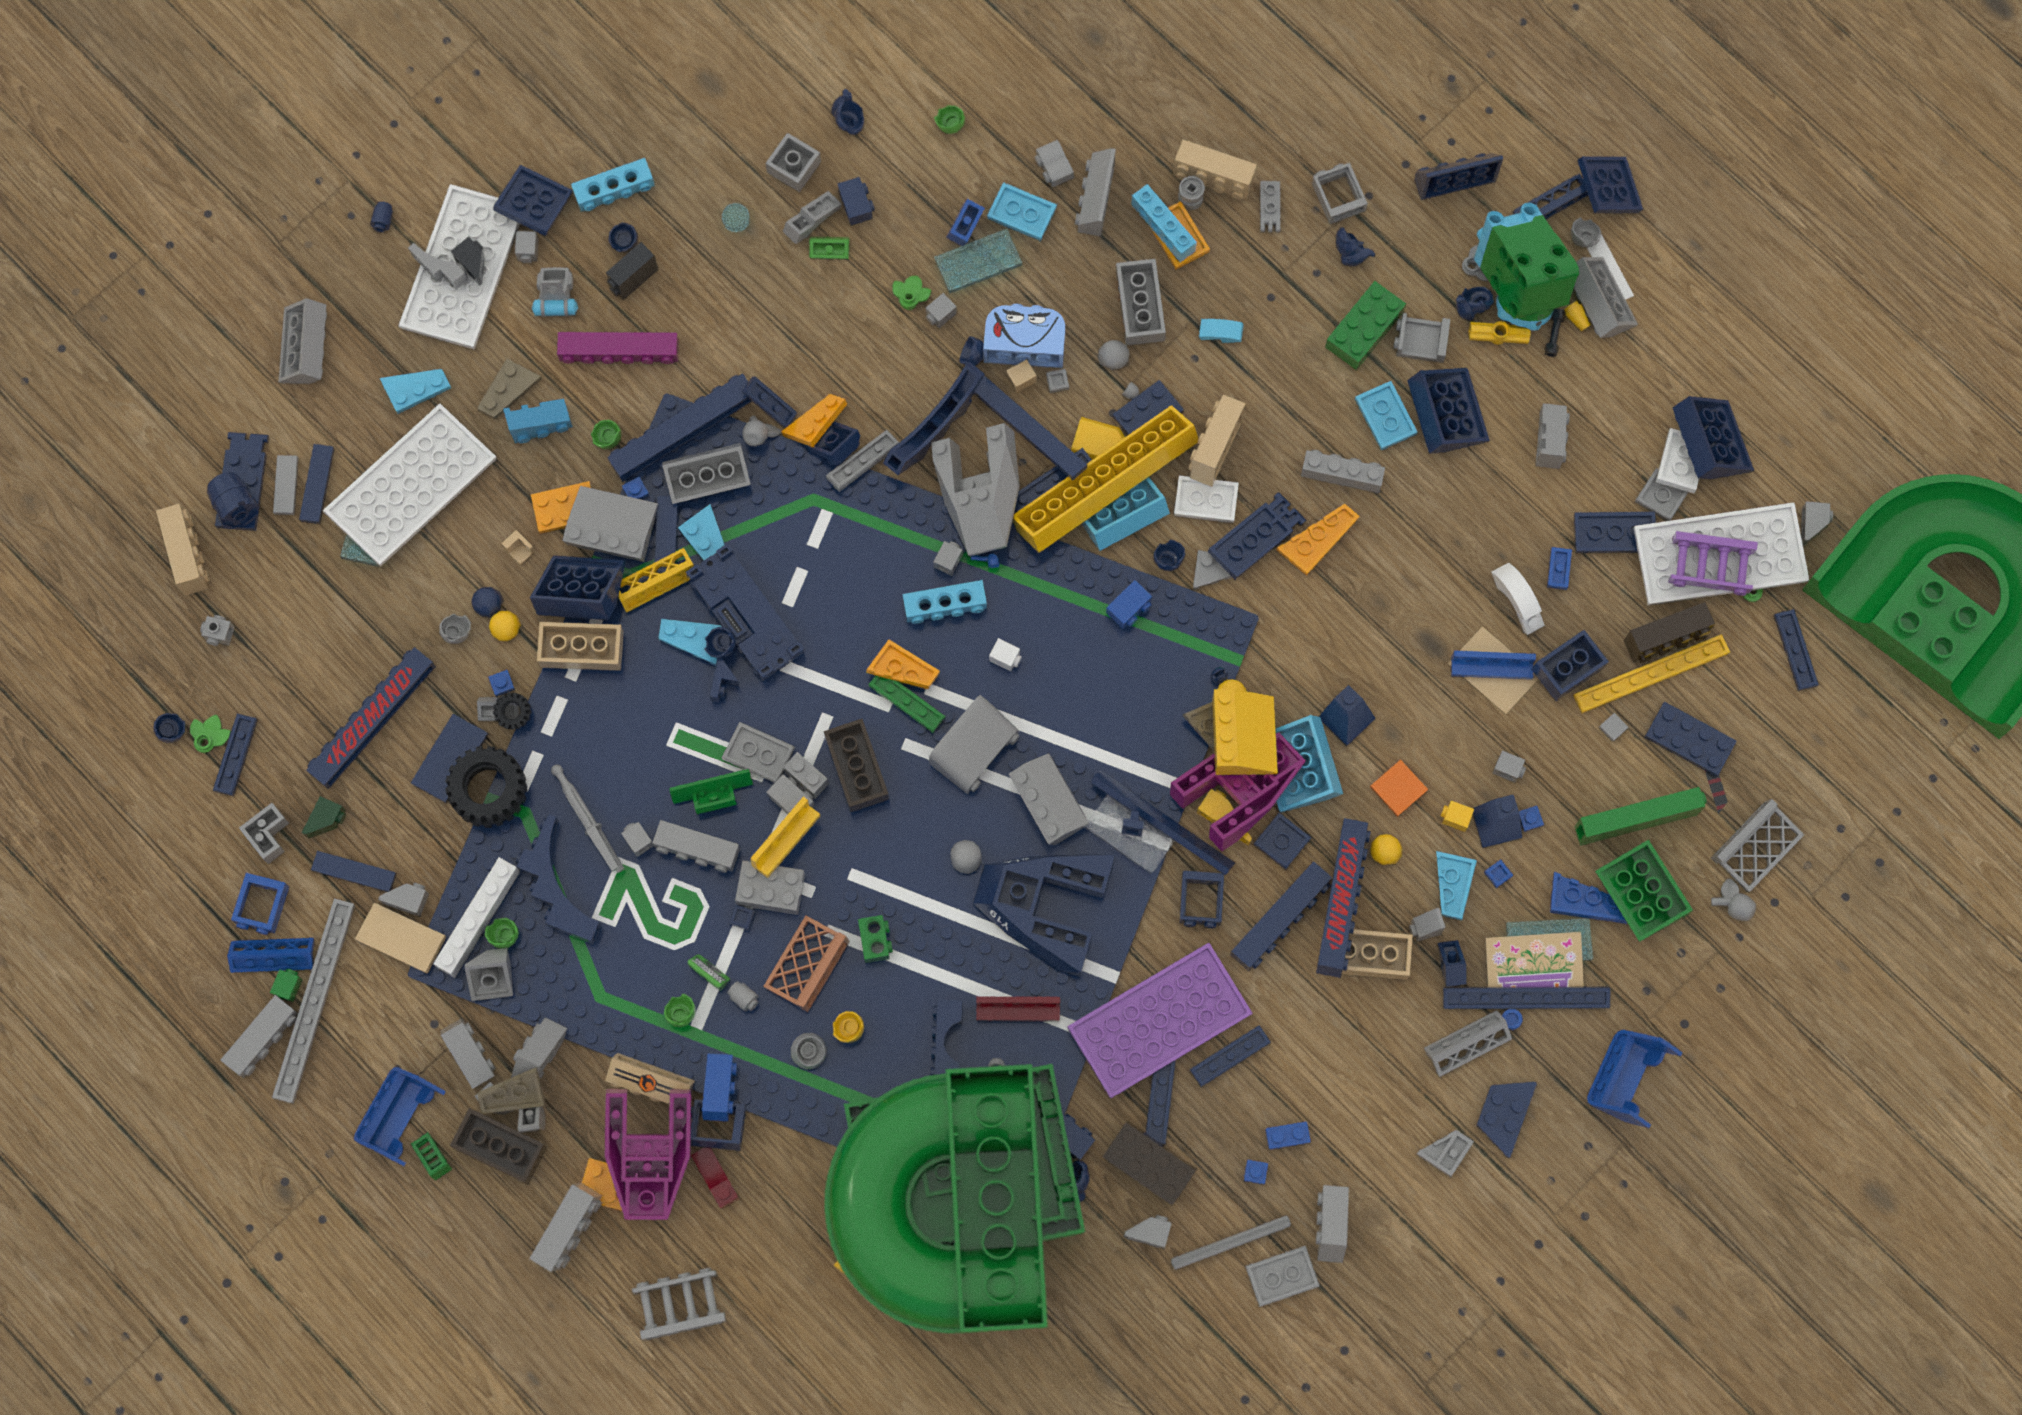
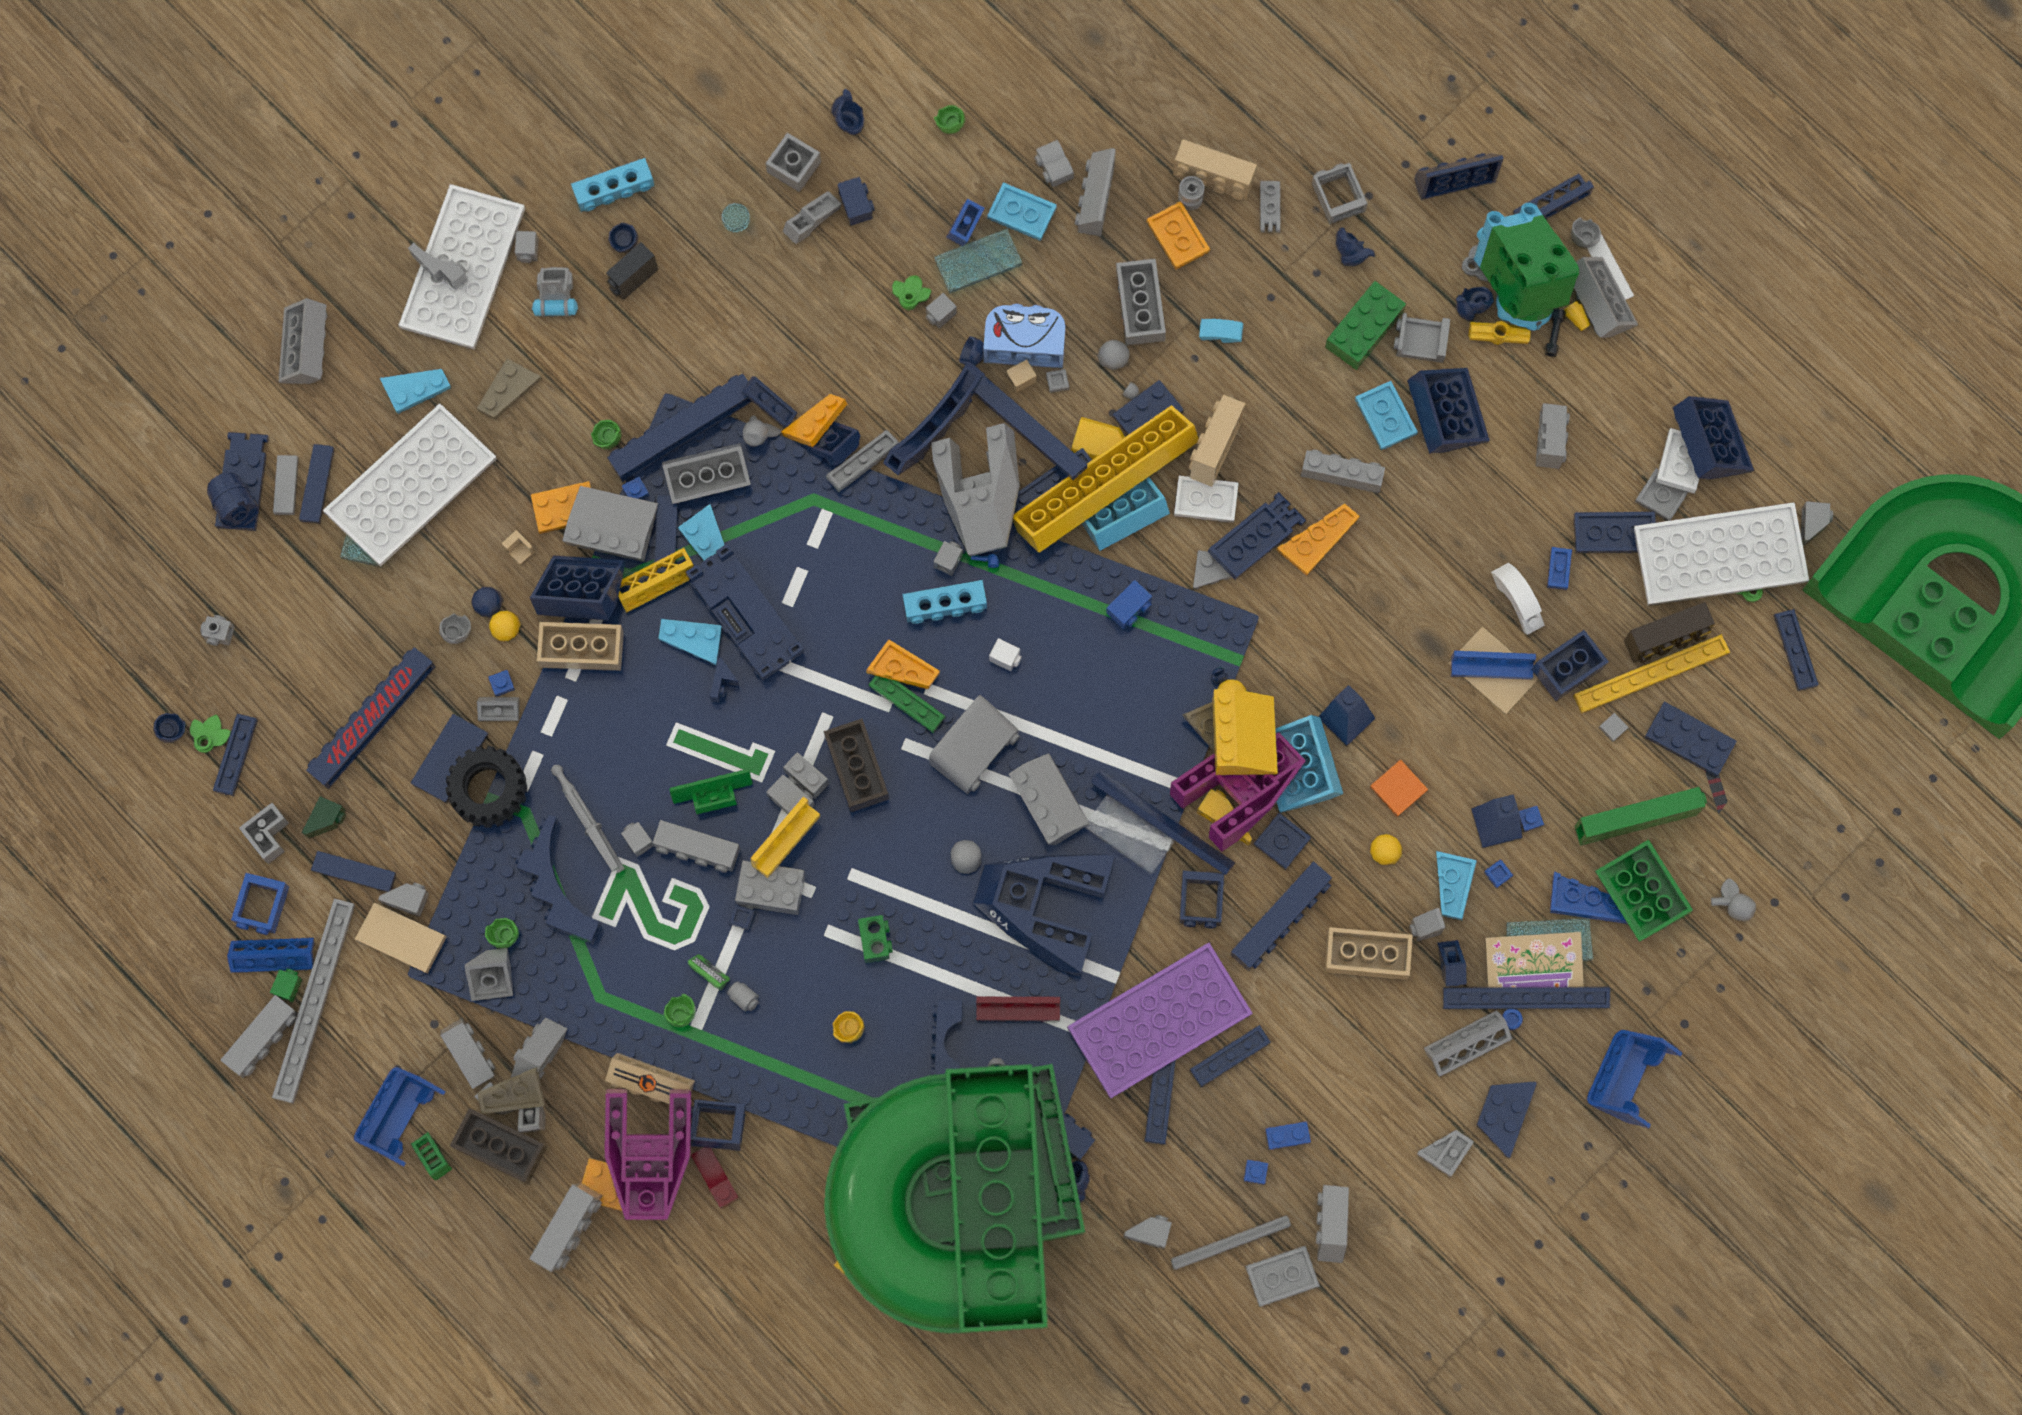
tan brick [156,504,210,596] -> none
dark blue brick [370,202,393,232] -> none
white brick [433,857,520,978] -> none
black slope [451,236,485,286] -> none
dark blue plate [493,165,573,236] -> none
black tyre [493,692,532,730] -> none
dark azure wedge [503,399,573,444] -> none
magenta brick [557,332,679,364] -> none
light grey fence [632,1268,727,1341] -> none
blue brick [702,1054,737,1121] -> none
dark blue hair [704,627,736,658] -> none
light grey tile [722,722,795,783] -> none
nougat fence [763,916,850,1012] -> none
light grey hat [791,1033,827,1069] -> none
bright green slope [809,236,850,259] -> none
dark brown brick [1103,1121,1197,1205] -> none
dark blue tile [1121,811,1144,837] -> none
medium azure brick [1131,184,1197,262] -> none
dark blue hair [1153,540,1185,571] -> none
dark blue brick [1316,818,1371,978] -> none
yellow brick [1440,801,1474,832] -> none
light grey brick [1492,751,1526,783] -> none
dark blue plate [1577,156,1643,213] -> none
medium lavender fence [1668,531,1758,596] -> none
light grey fence [1711,799,1804,893] -> none

